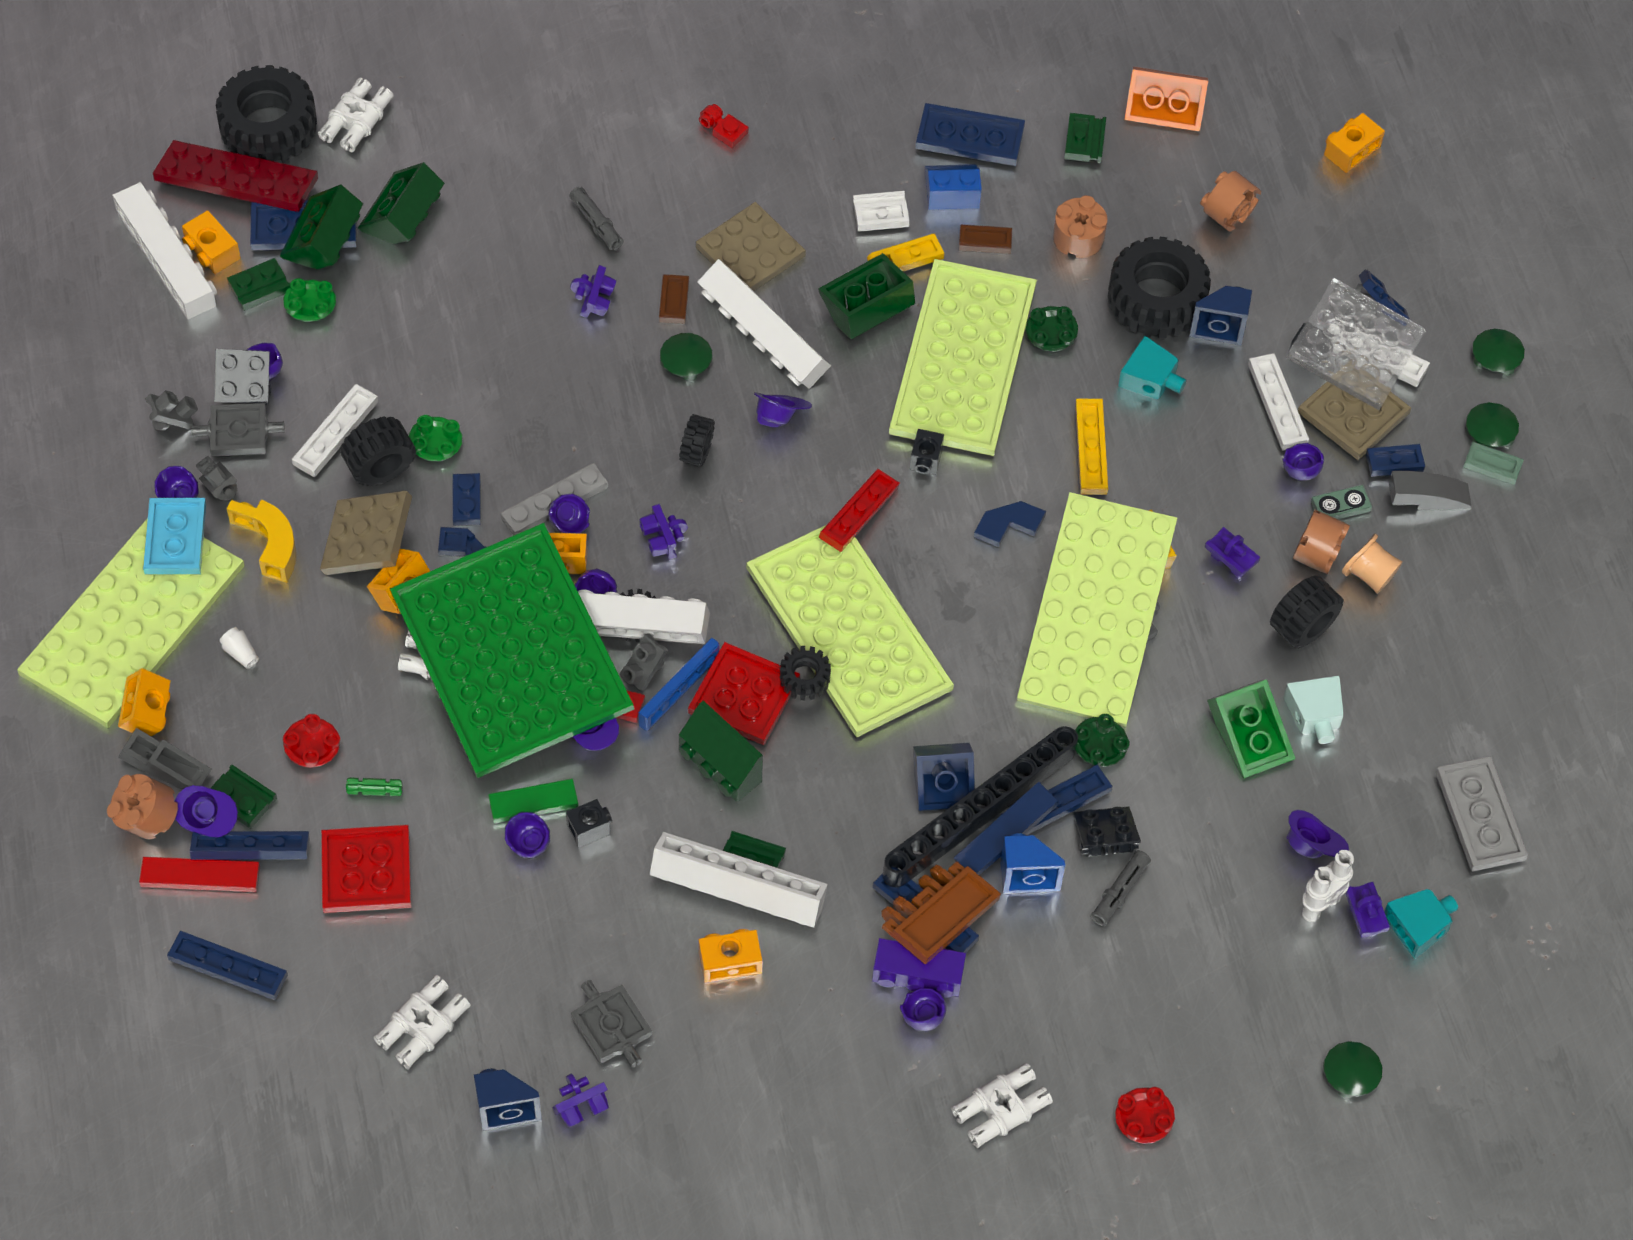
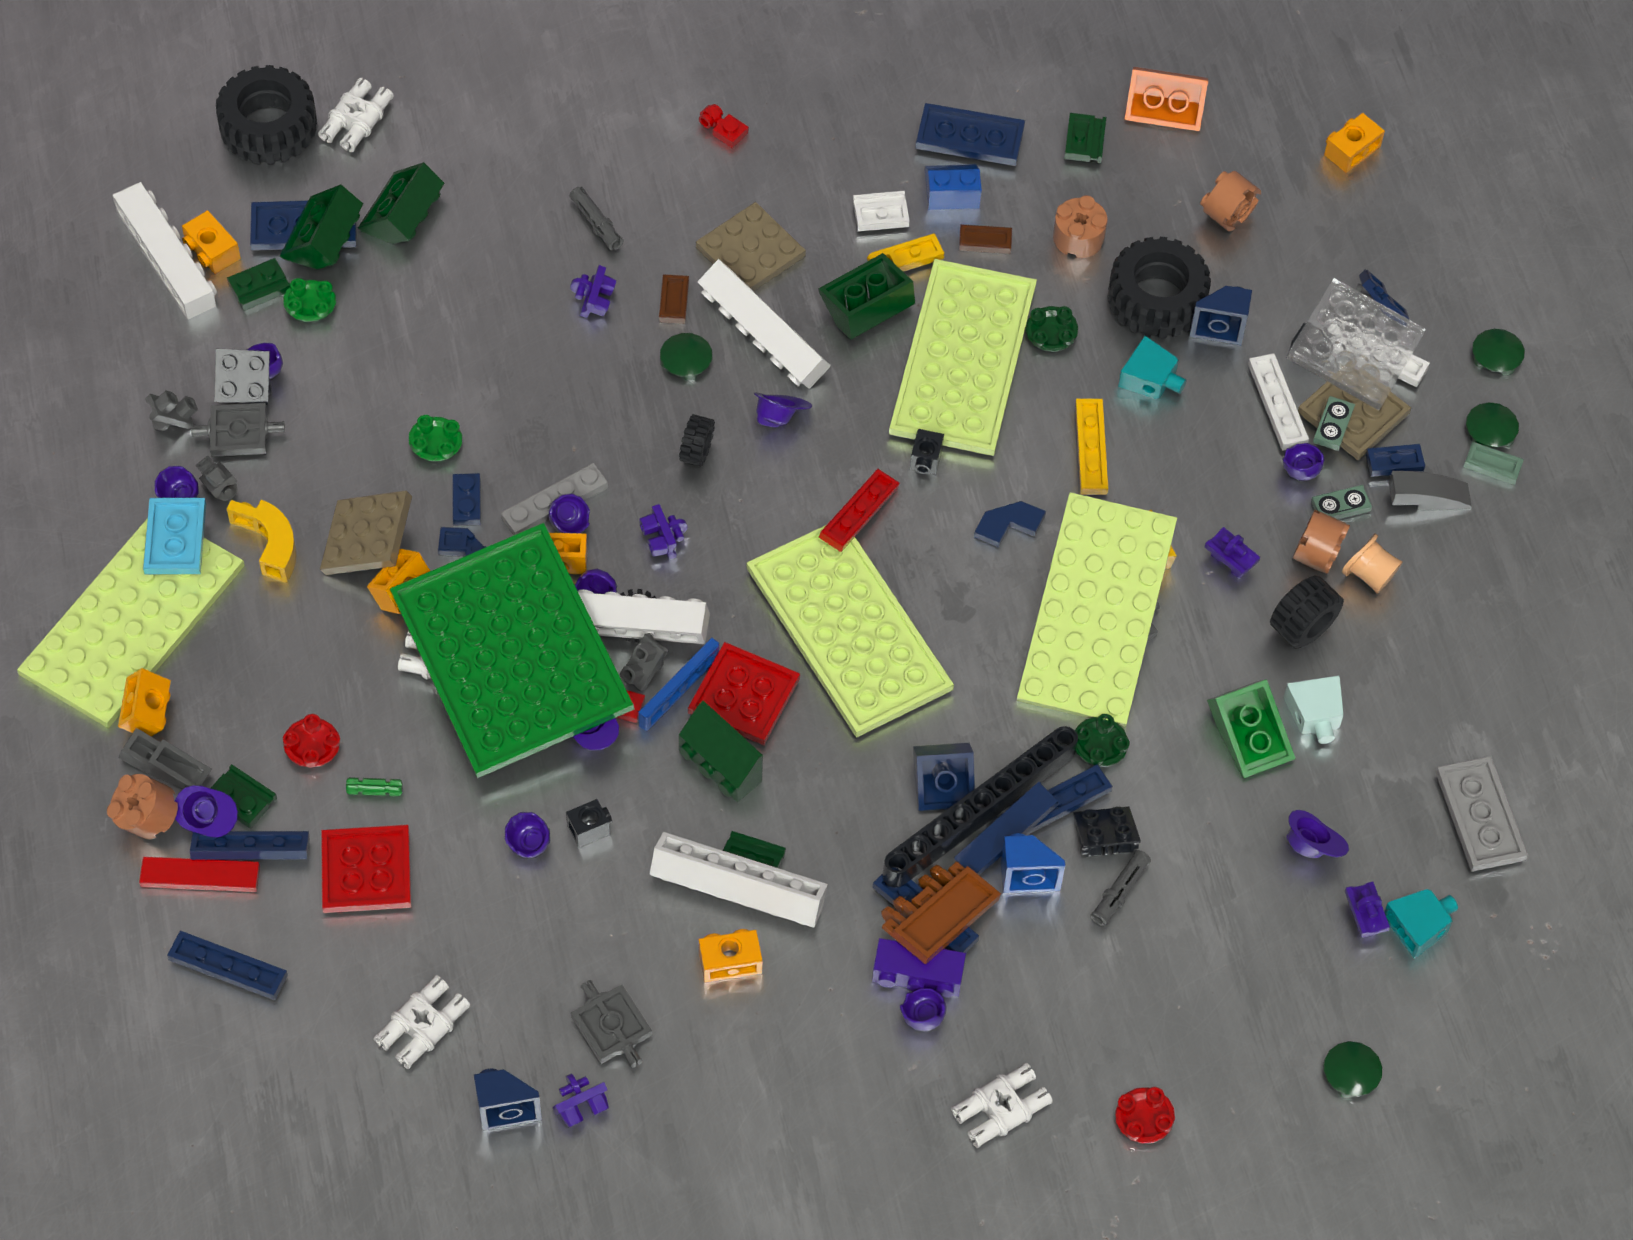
dark red plate [153,140,318,212] -> none
white cone [220,627,259,669] -> none
white plate [292,384,378,477] -> none
black tyre [340,416,416,486] -> none
green tile [488,779,578,824] -> none
black tyre [780,646,831,701] -> none
white pin [1302,850,1354,922] -> none
none -> tile [1313,396,1355,451]

